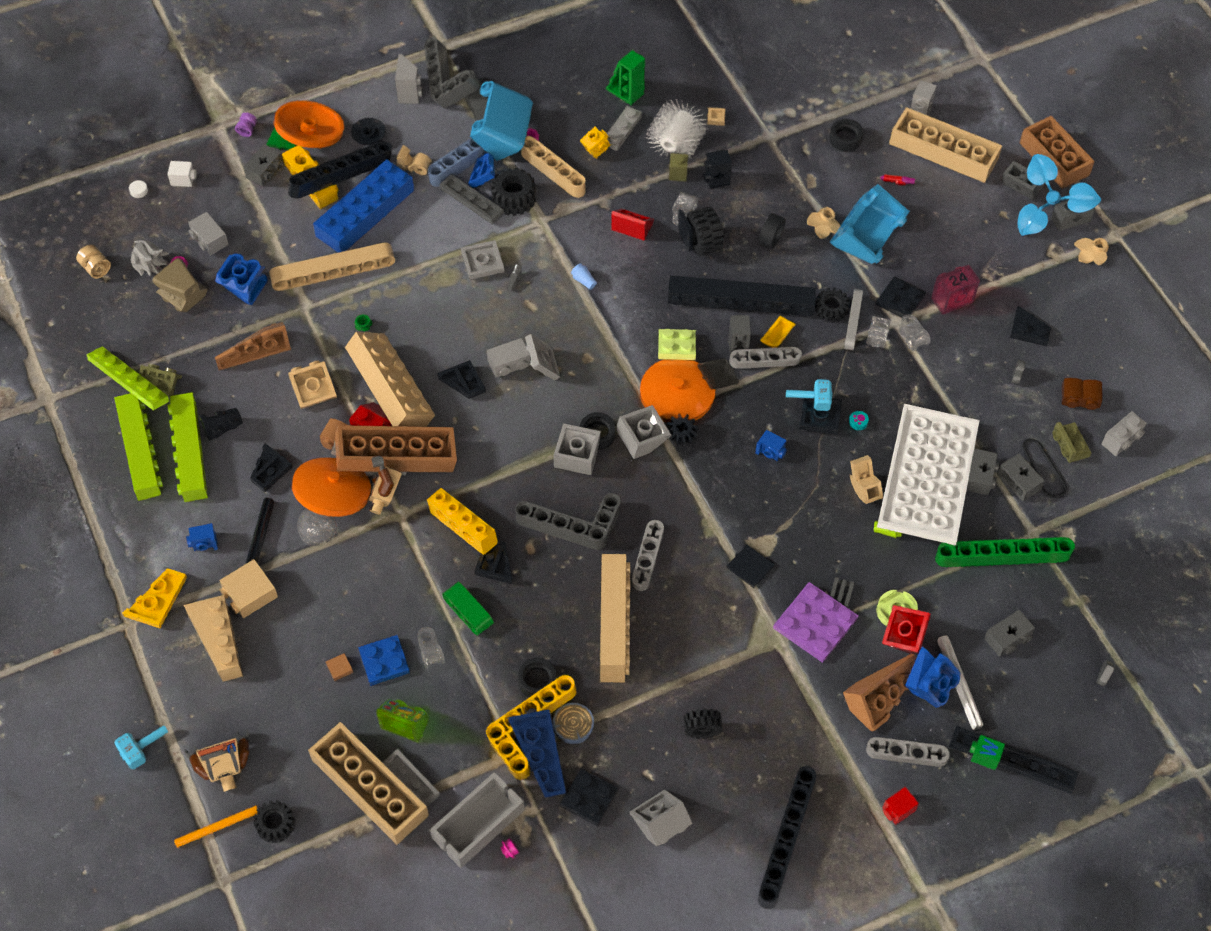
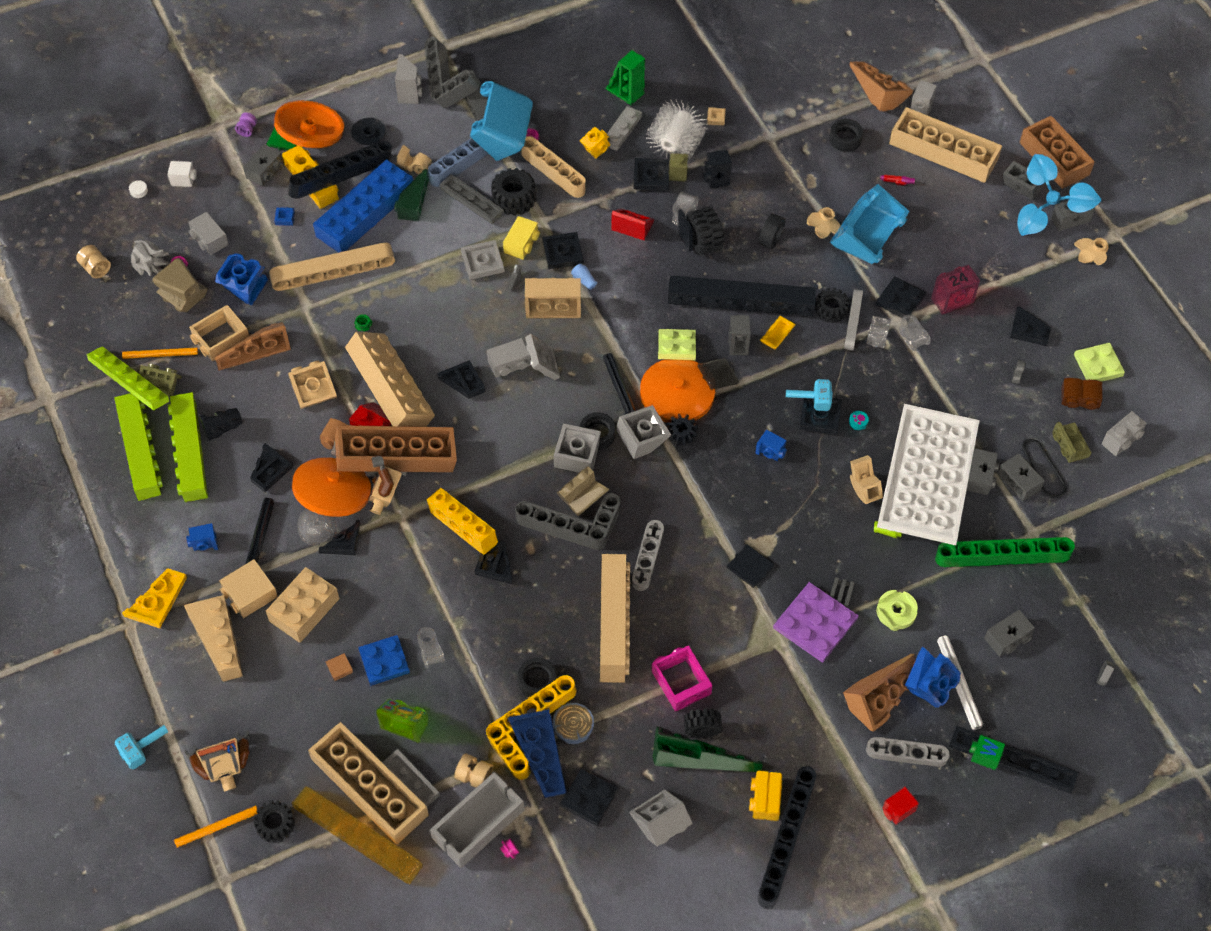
green beam [442,582,494,636] -> none
blue wing [468,153,495,188] -> none
light grey beam [729,347,802,369] -> none
red slope [882,605,931,654] -> none
none -> light orange bar [122,347,198,359]
none -> tan window [190,305,249,362]
none -> tan brick [266,567,339,643]
none -> blue tile [274,207,295,226]
none -> clear yellow beam [292,786,423,884]
none -> black tile [319,520,360,556]
none -> clear green slope [394,169,429,221]
none -> tan wheel [454,753,493,788]
none -> light yellow brick [503,216,540,260]
none -> tan brick [525,278,581,318]
none -> black plate [542,232,584,269]
none -> dark tan piece [557,466,609,516]
none -> black axle [603,353,636,414]
none -> black plate [633,158,669,191]
none -> dark pink window [652,646,712,712]
none -> dark green wedge [653,726,763,772]
none -> yellow brick [749,771,782,821]
none -> medium nougat wedge [849,62,913,111]
none -> yellowish green plate [1074,343,1125,382]

